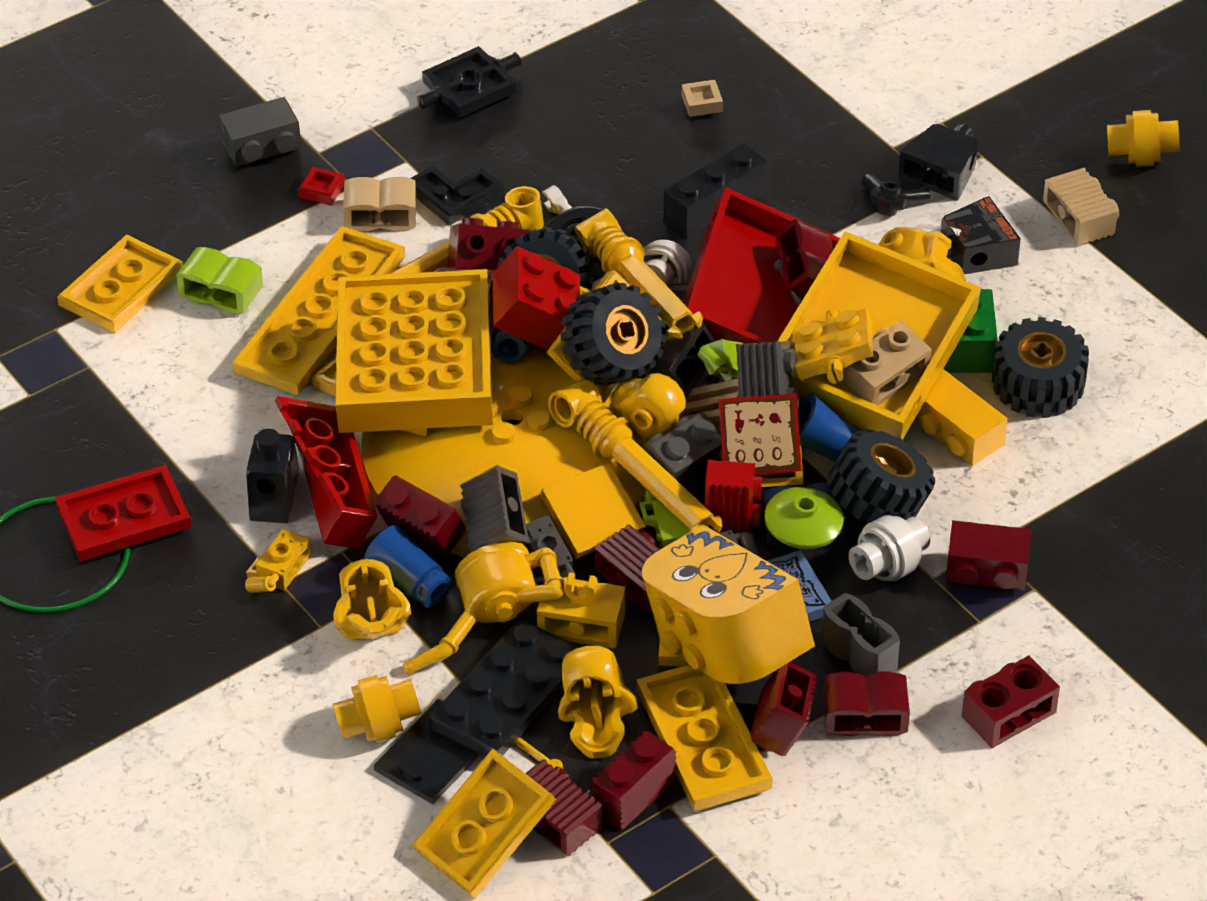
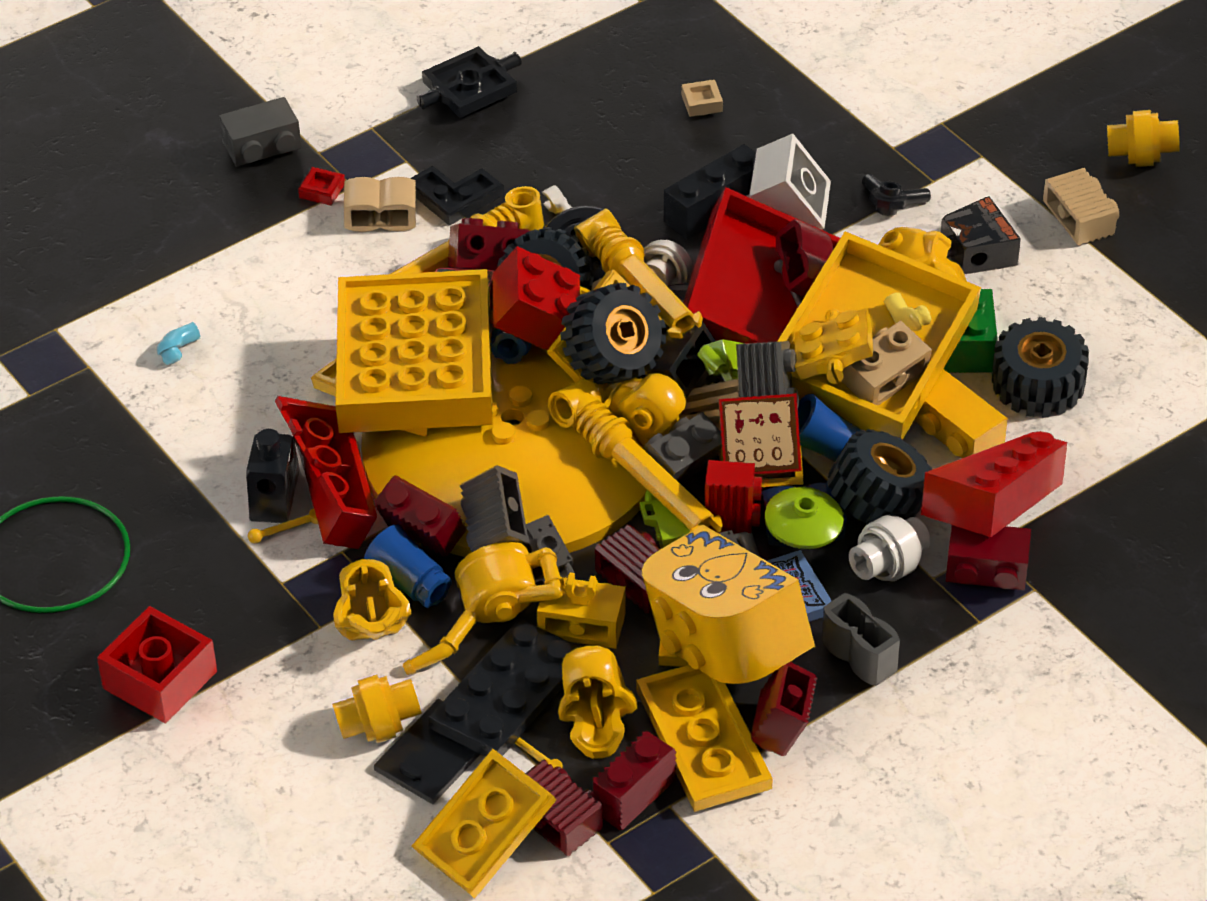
red plate [55,465,192,562] -> none
yellow tile [57,234,183,333] -> none
lime brick [177,247,263,314] -> none
yellow plate [232,226,405,395] -> none
yellow piece [245,529,312,593] -> none
yellow tile [540,462,646,559] -> none
dark red brick [823,671,910,736] -> none
black torso [898,124,978,201] -> none
dark red brick [962,655,1060,748] -> none
none -> red brick [97,606,217,724]
none -> medium azure arm [157,322,200,365]
none -> yellow hinge [247,508,318,543]
none -> white brick [747,133,831,230]
none -> light yellow arm [884,293,932,331]
none -> red wedge [921,431,1068,537]

